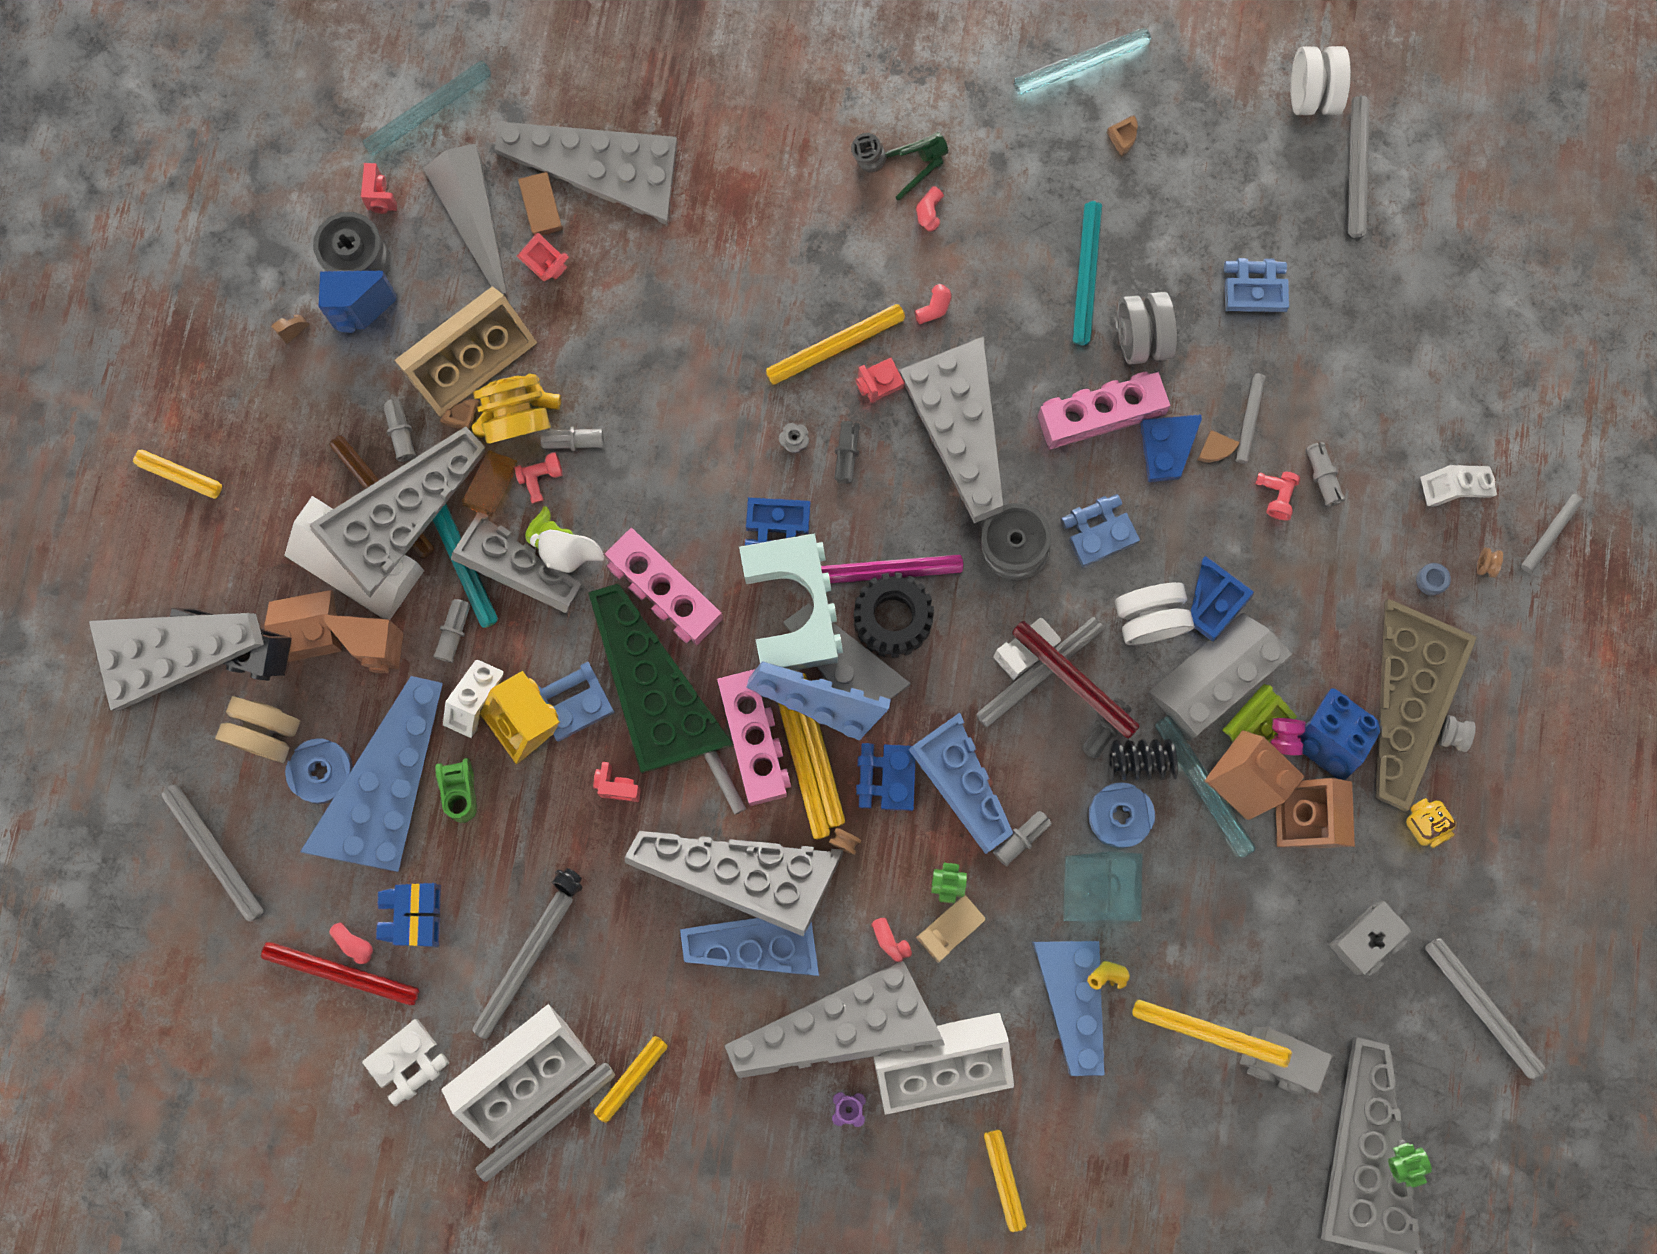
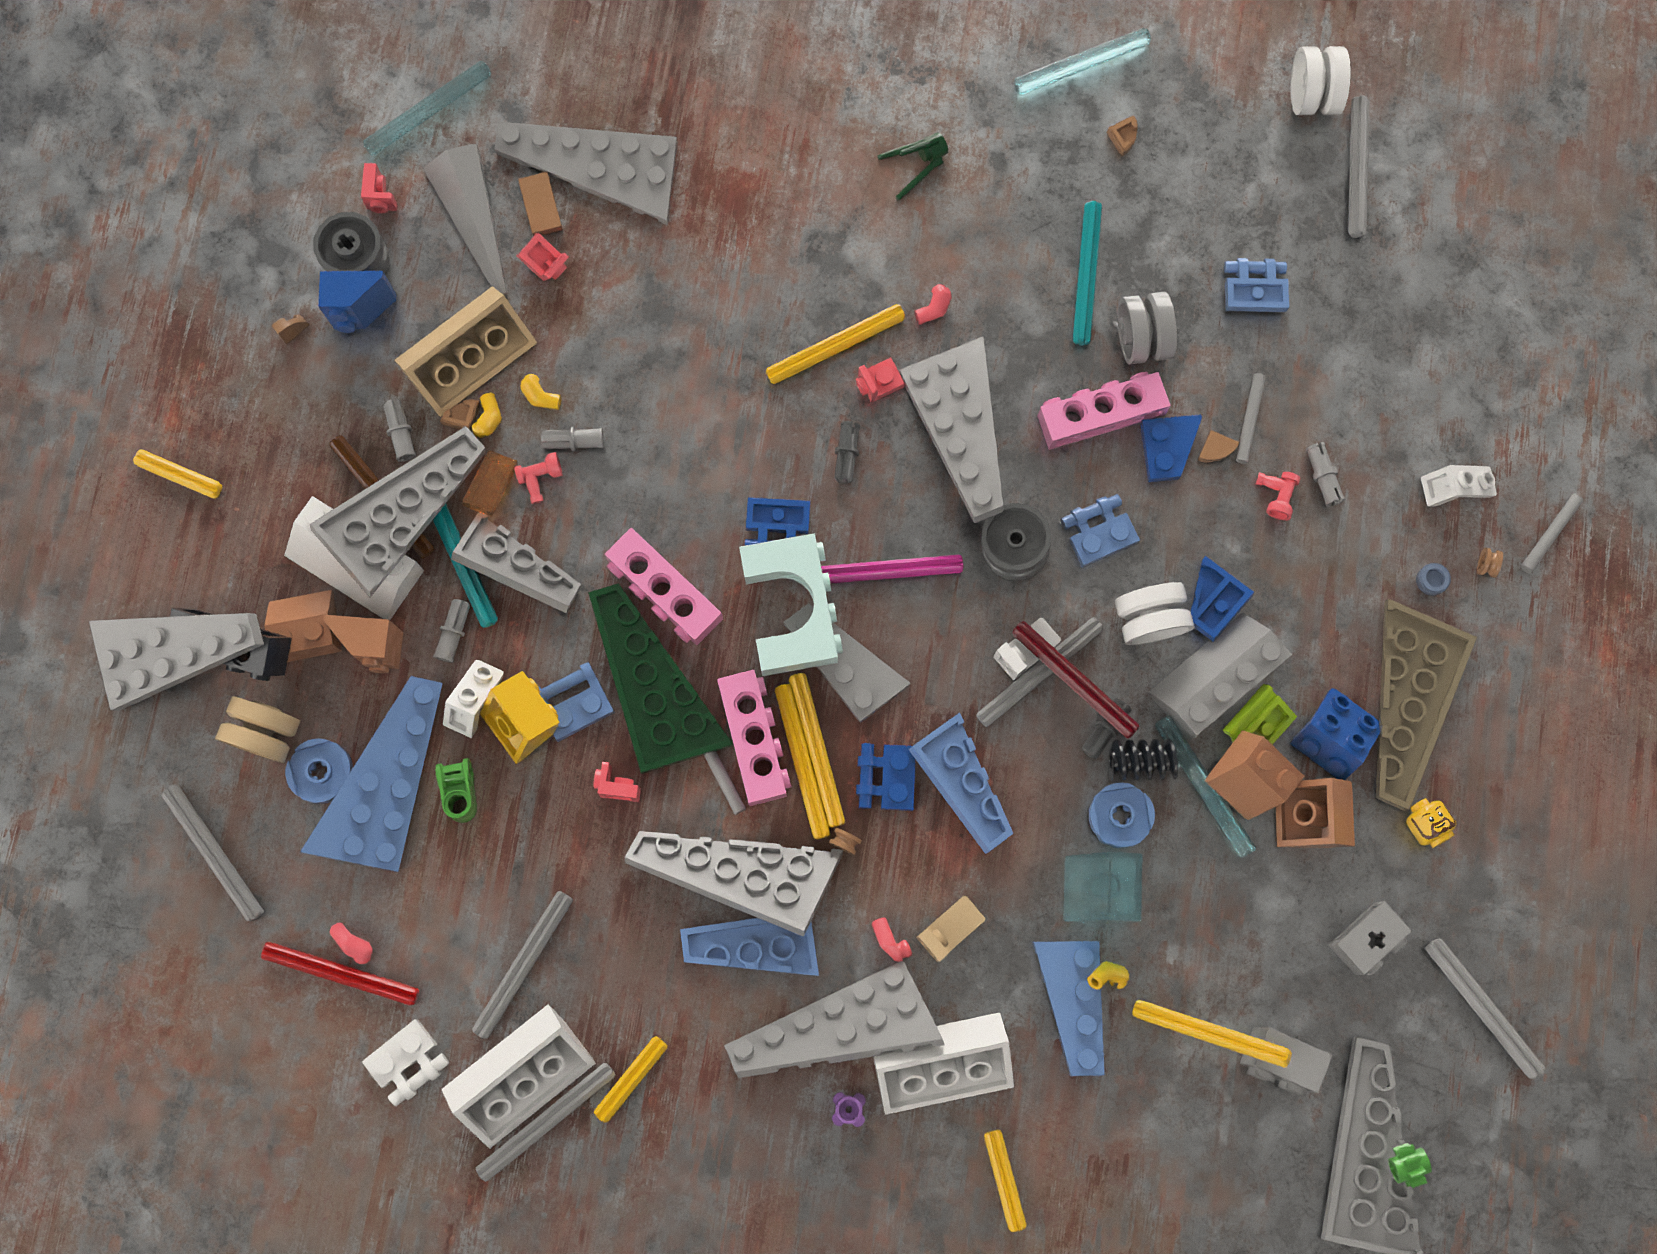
blue hips [376,883,441,947] -> none
yellow wheel [473,375,551,444] -> none
white hair [525,506,605,573] -> none
black plate [552,868,583,898] -> none
medium blue wing [746,661,891,741] -> none
light grey plate [779,423,809,453] -> none
dark grey wheel [851,133,886,172] -> none
black tyre [853,572,934,658] -> none
coral arm [916,186,944,231] -> none
bright green gear [931,862,967,903] -> none
light grey axle [993,811,1052,867] -> none
dark pink wheel [1270,718,1306,755] -> none
light grey wheel [1438,715,1476,753] -> none

